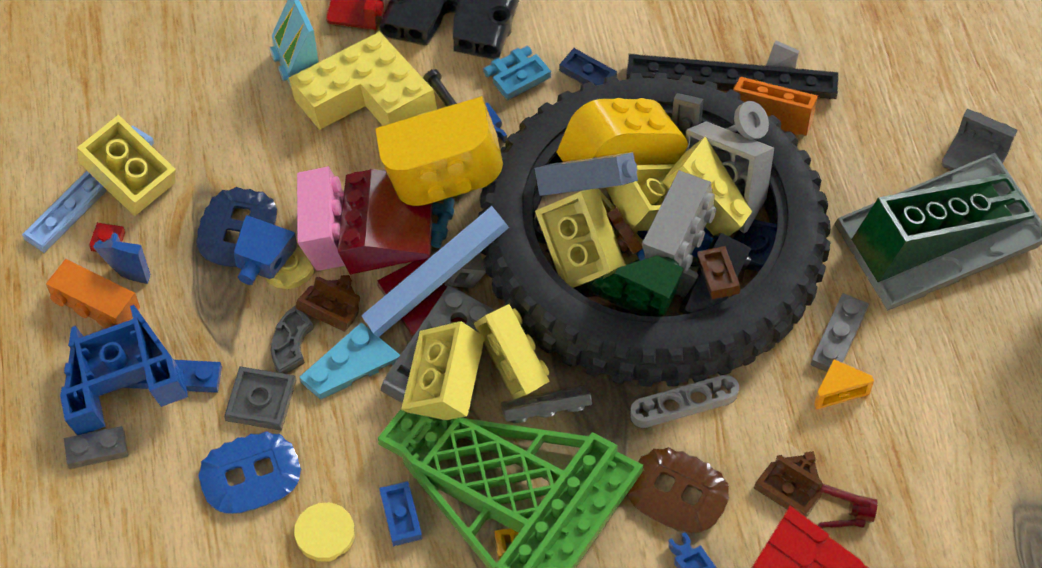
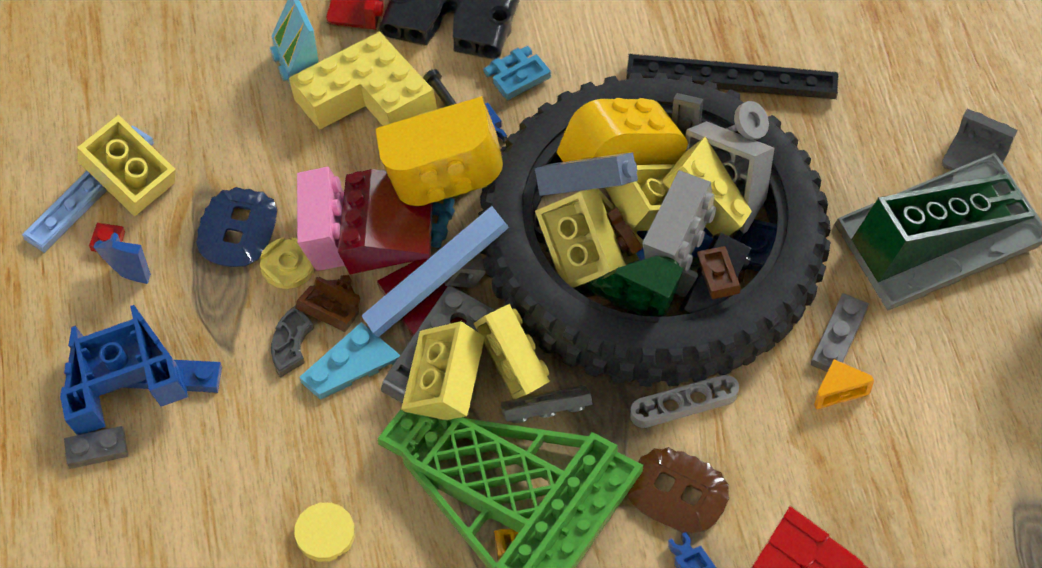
orange brick [46,259,140,329] -> none
blue piece [198,431,301,514] -> none
dark grey tile [224,366,296,431] -> none
blue torso [234,215,297,285] -> none
blue plate [379,481,422,546] -> none
dark blue plate [559,48,617,86] -> none
orange brick [733,77,818,136] -> none
reddish brown slope [754,451,823,517] -> none
light grey slope [766,41,799,68] -> none
dark red plant [818,484,878,528] -> none

